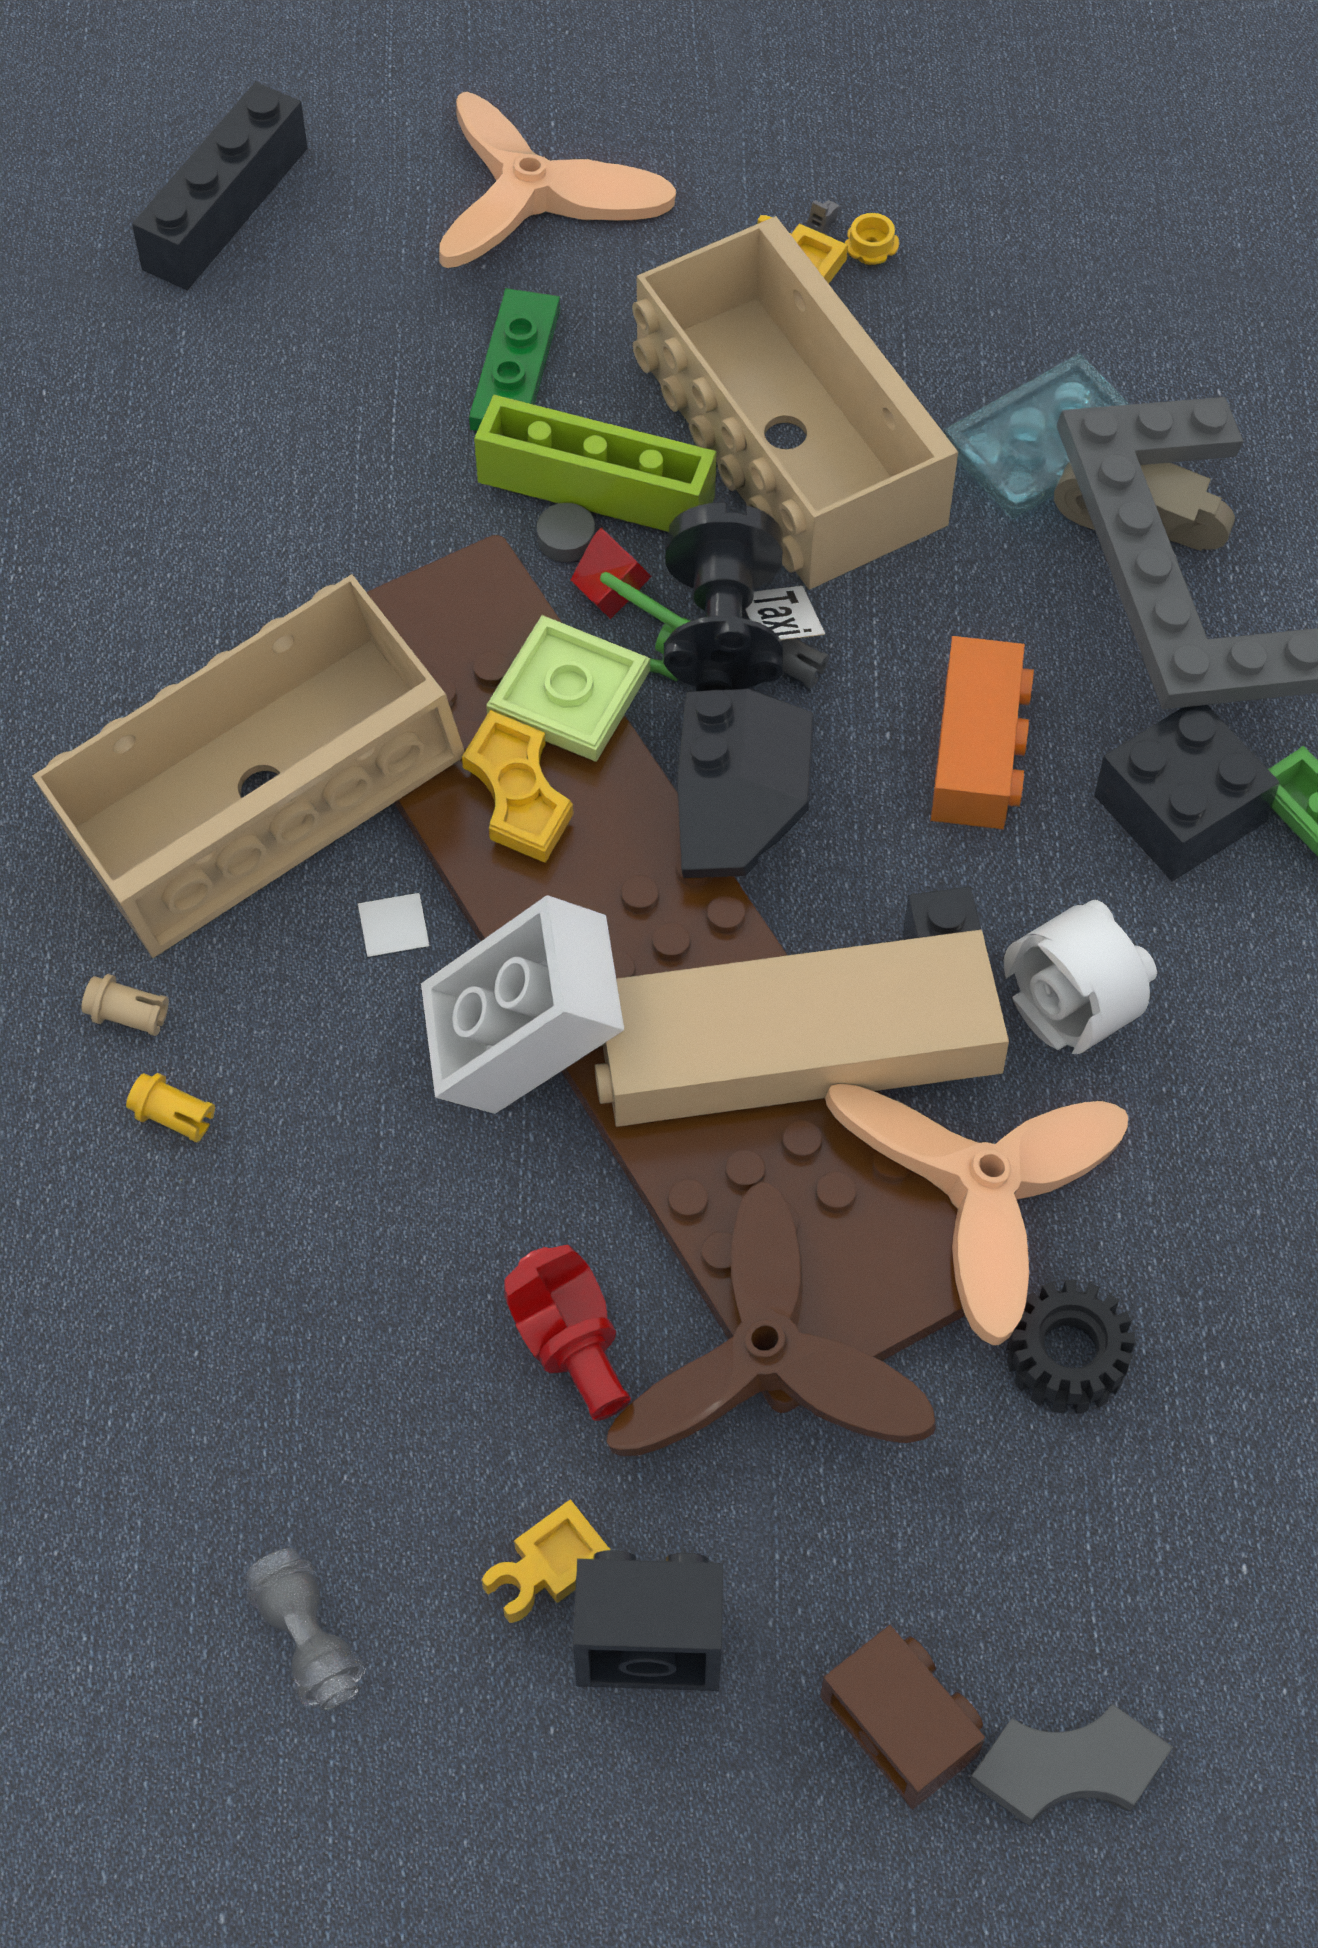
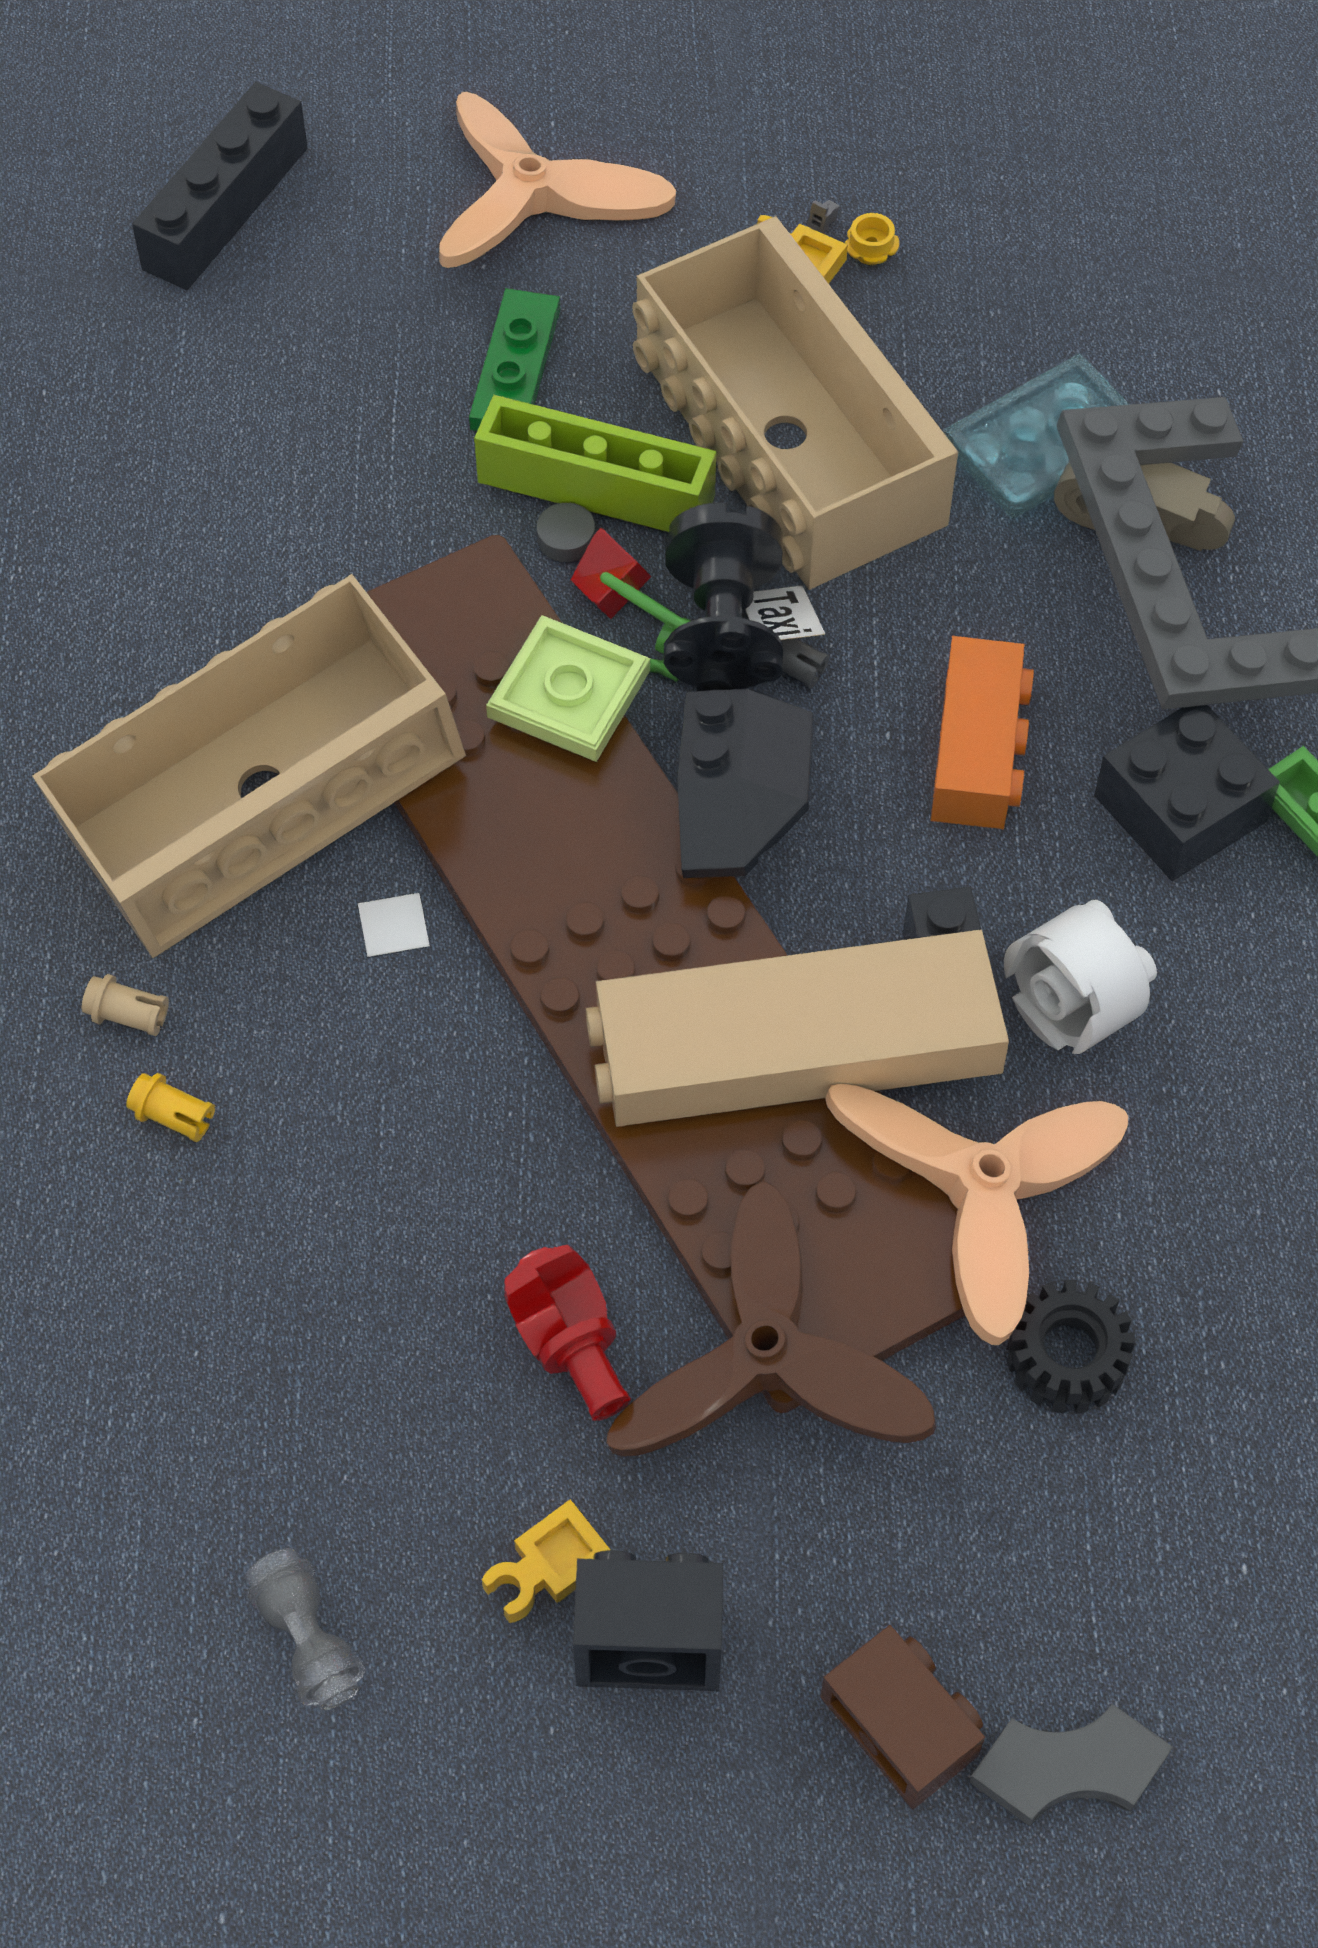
white brick [421,895,624,1114] -> none
yellow tile [462,710,573,863] -> none

